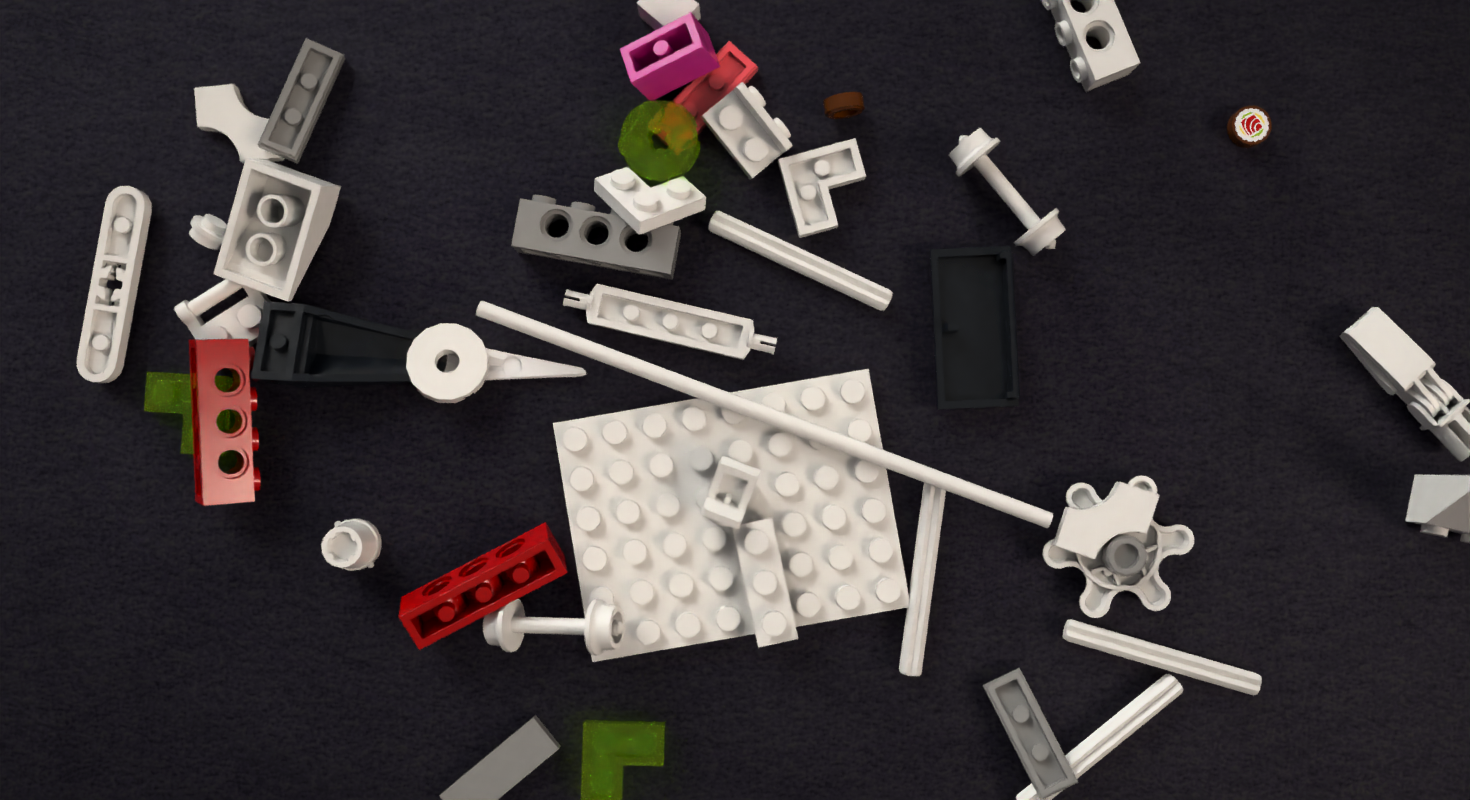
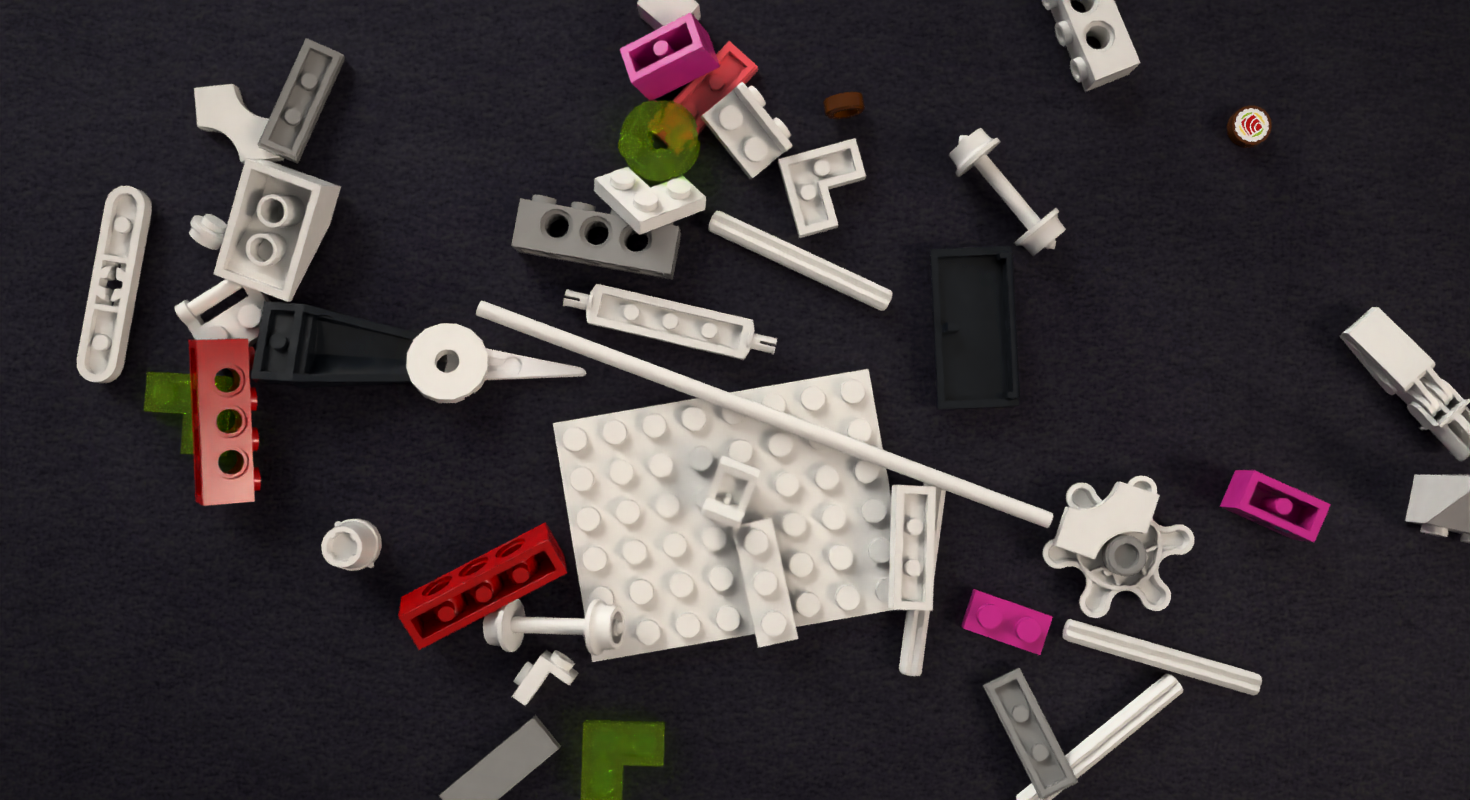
none -> white bracket [512,650,578,706]
none -> white plate [888,485,936,611]
none -> dark pink plate [961,589,1053,655]
none -> dark pink brick [1220,470,1331,542]

